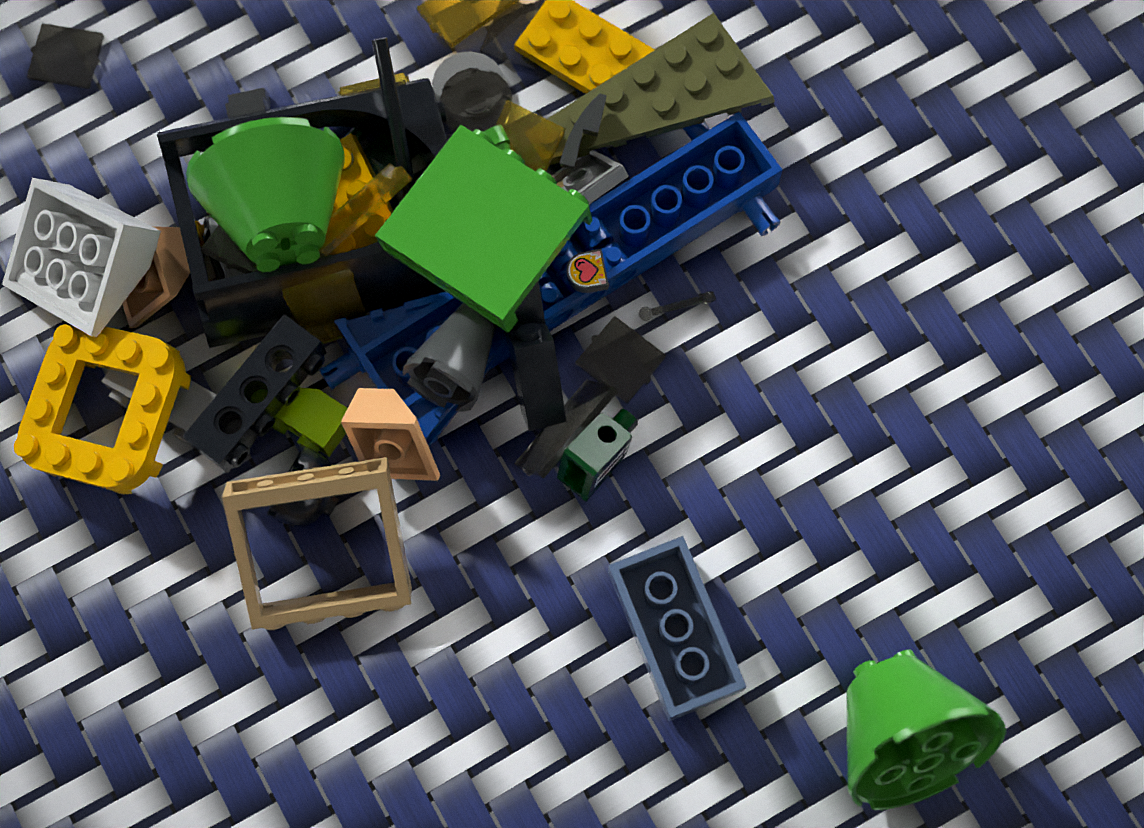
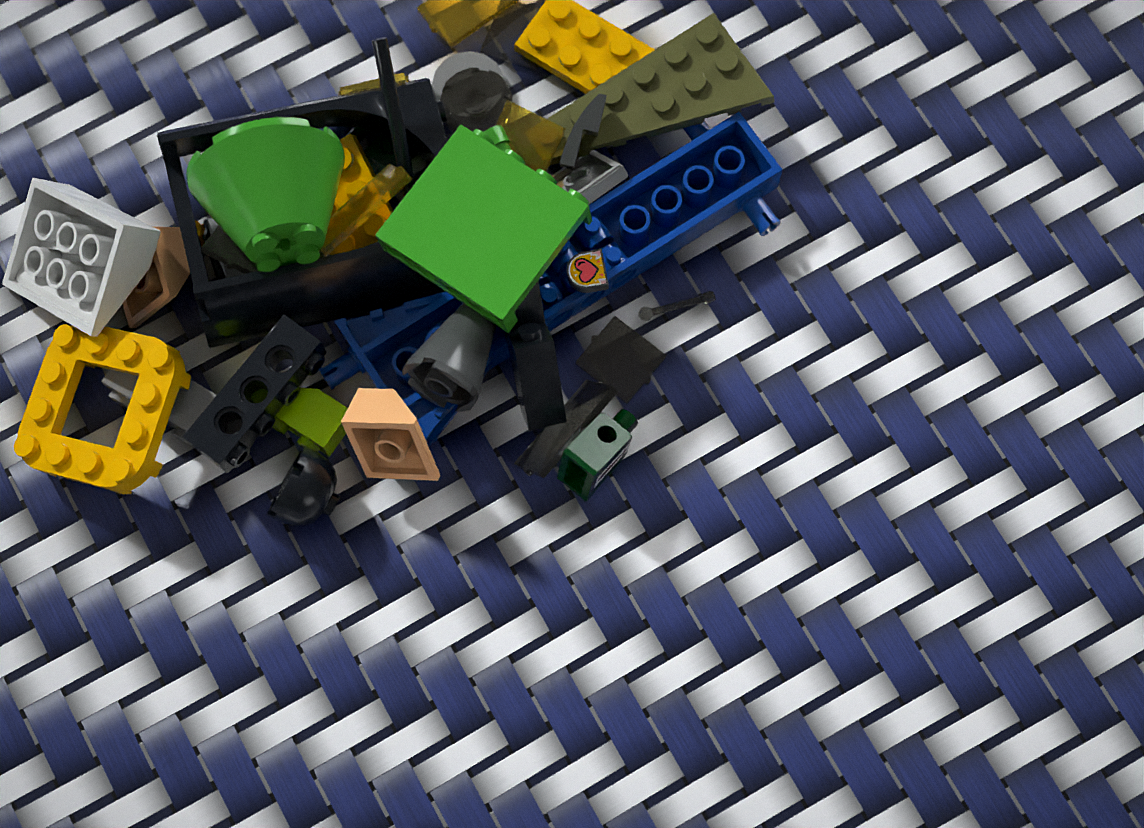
clear smoke piece [27,23,104,89] -> none
tan window [222,457,412,630] -> none
dark grey slope [225,87,270,118] -> none
clear yellow piece [282,268,367,344] -> none
sand blue brick [608,536,747,722] -> none
bright green cone [846,649,1006,810] -> none

